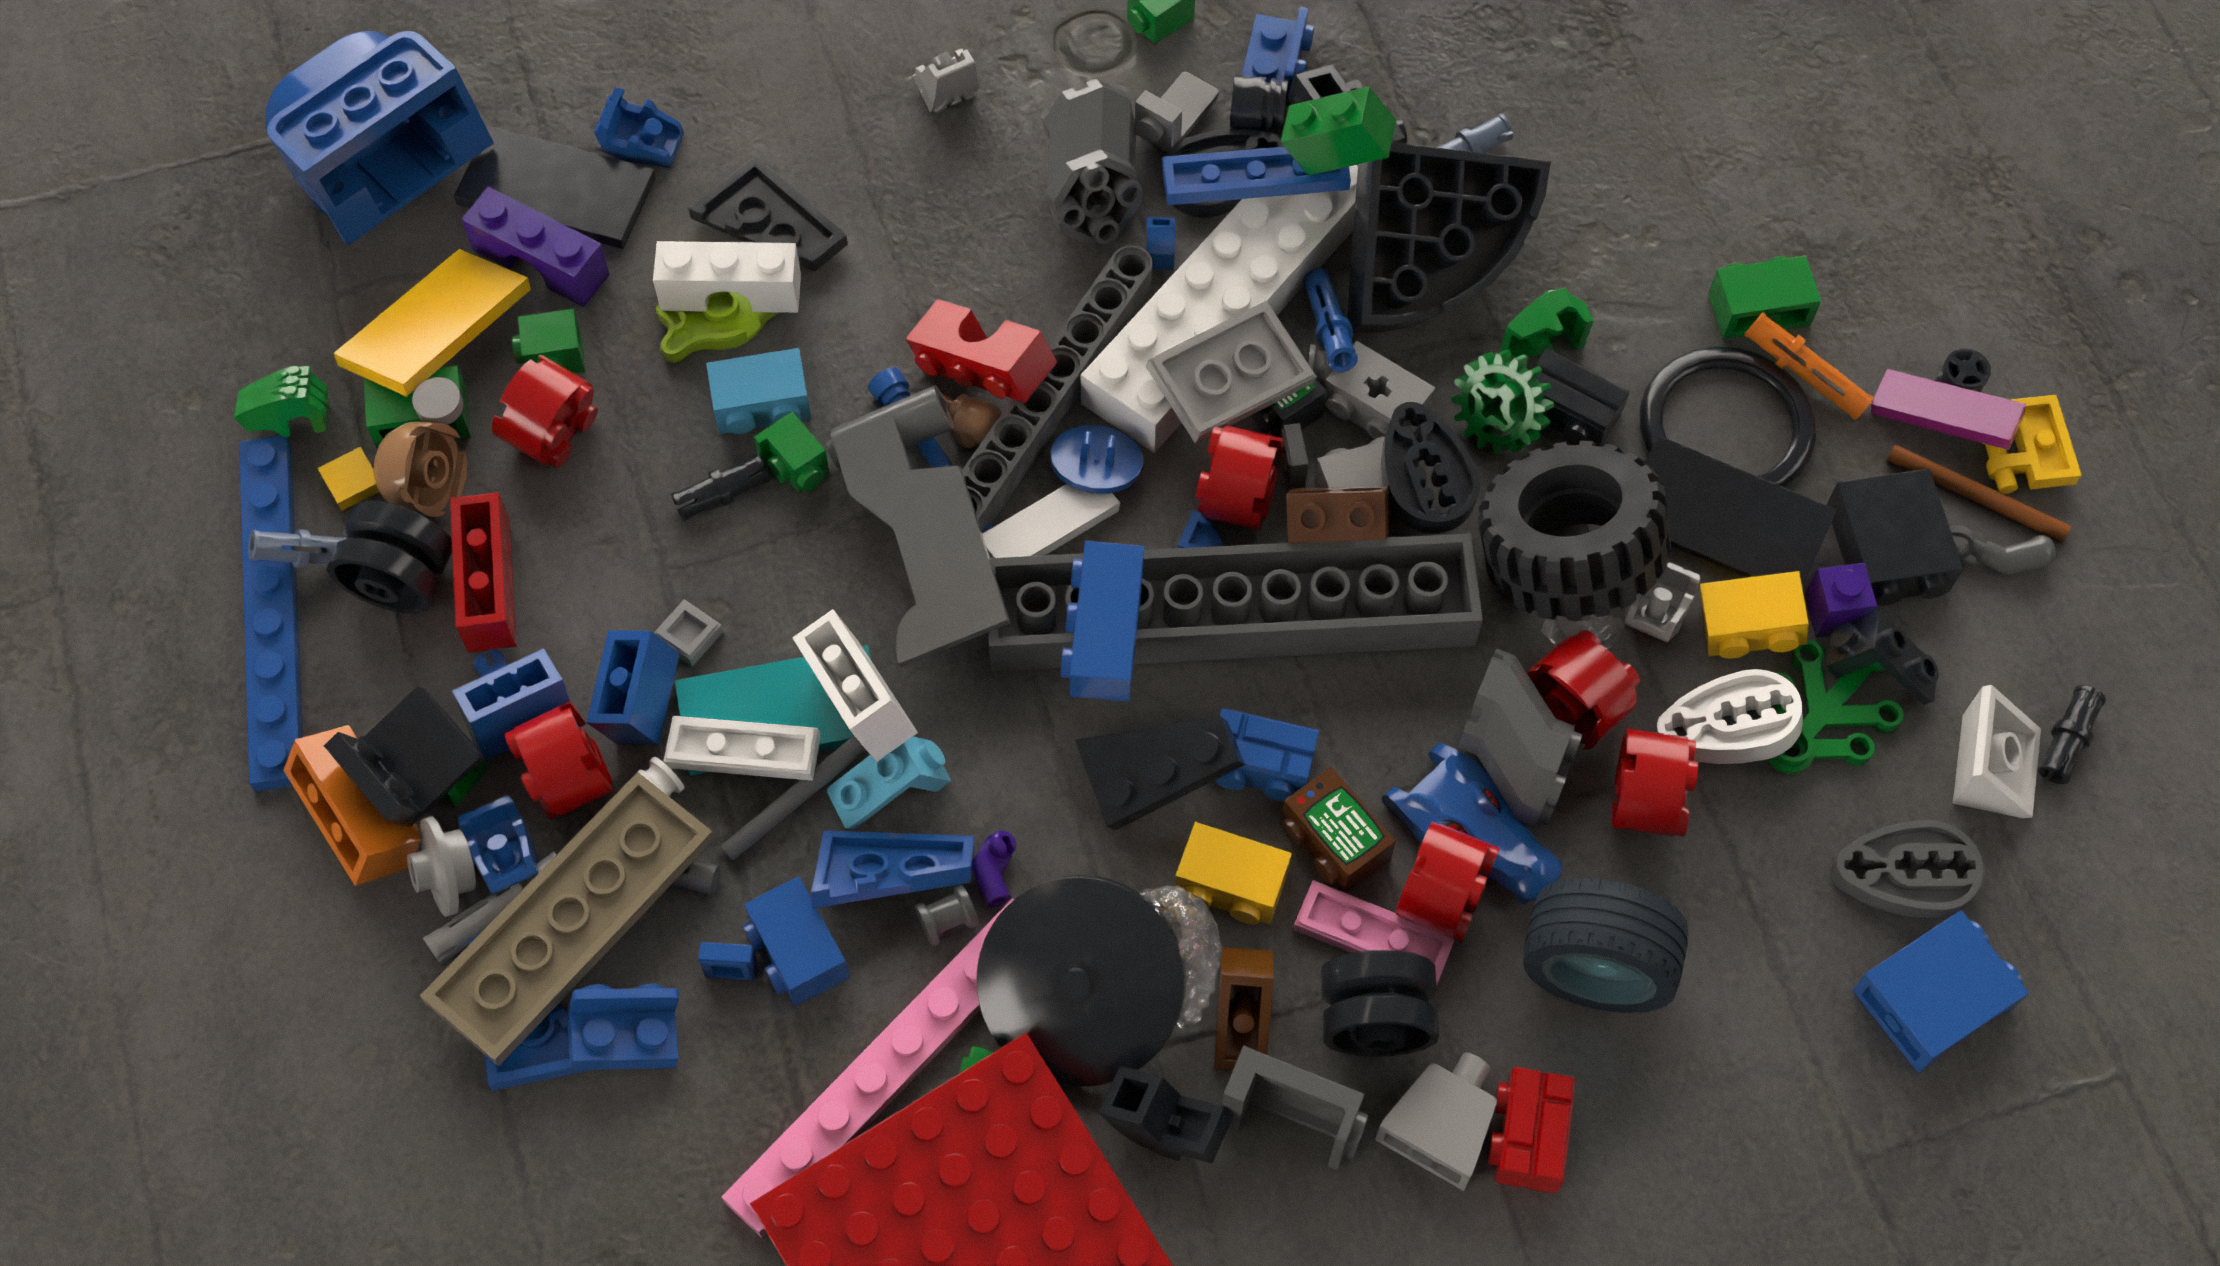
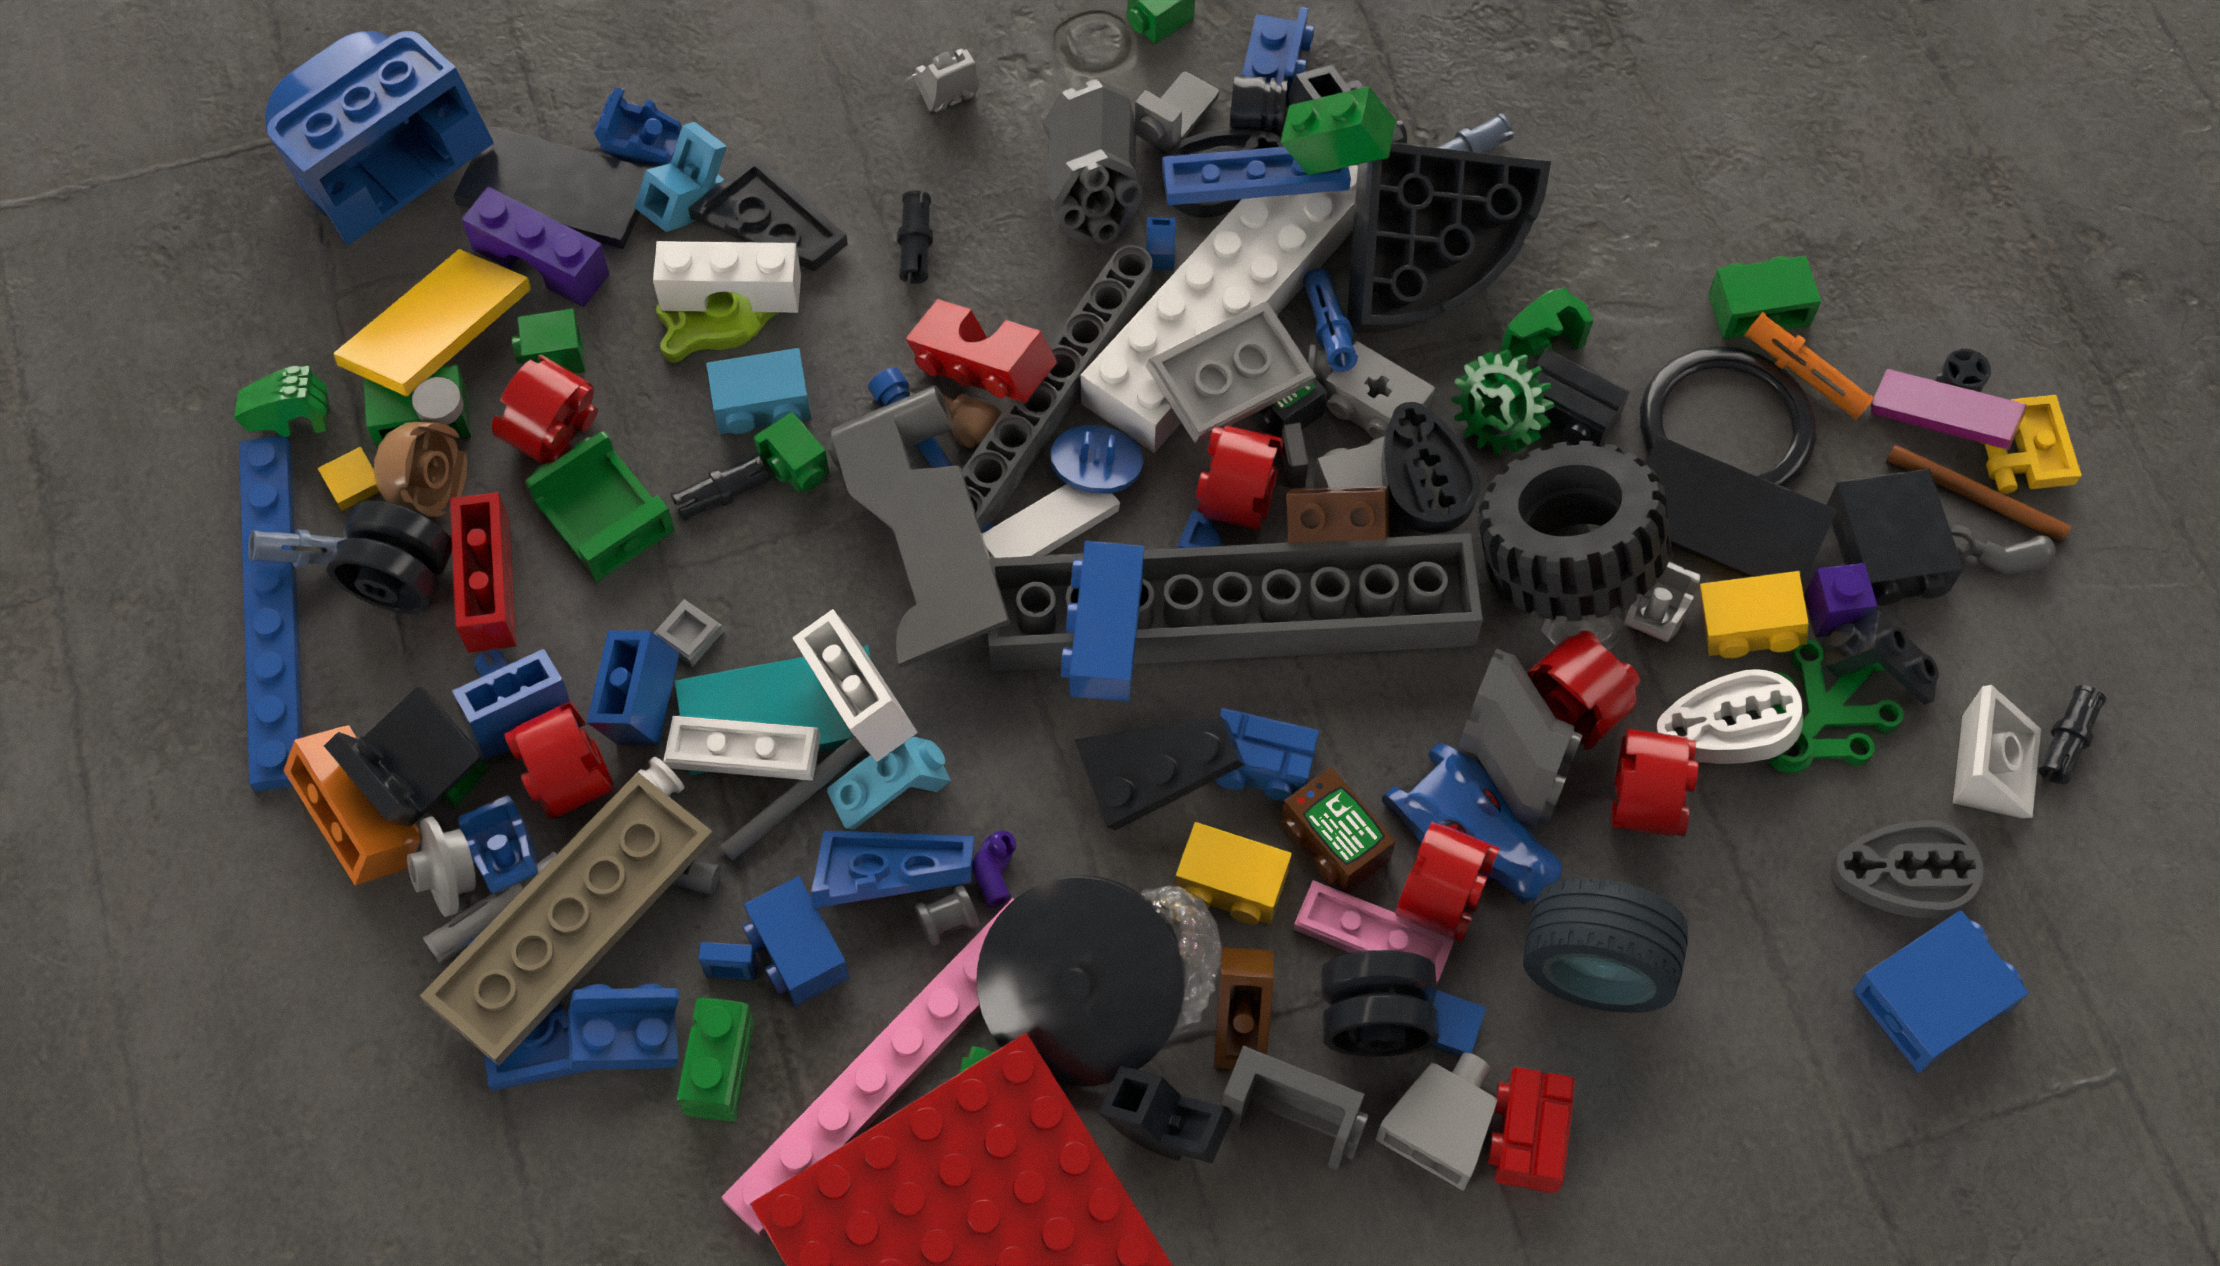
none -> green panel [525,431,675,583]
none -> dark azure brick [634,122,727,232]
none -> green brick [677,997,755,1122]
none -> black pin [897,190,933,284]
none -> blue tile [1432,990,1486,1057]

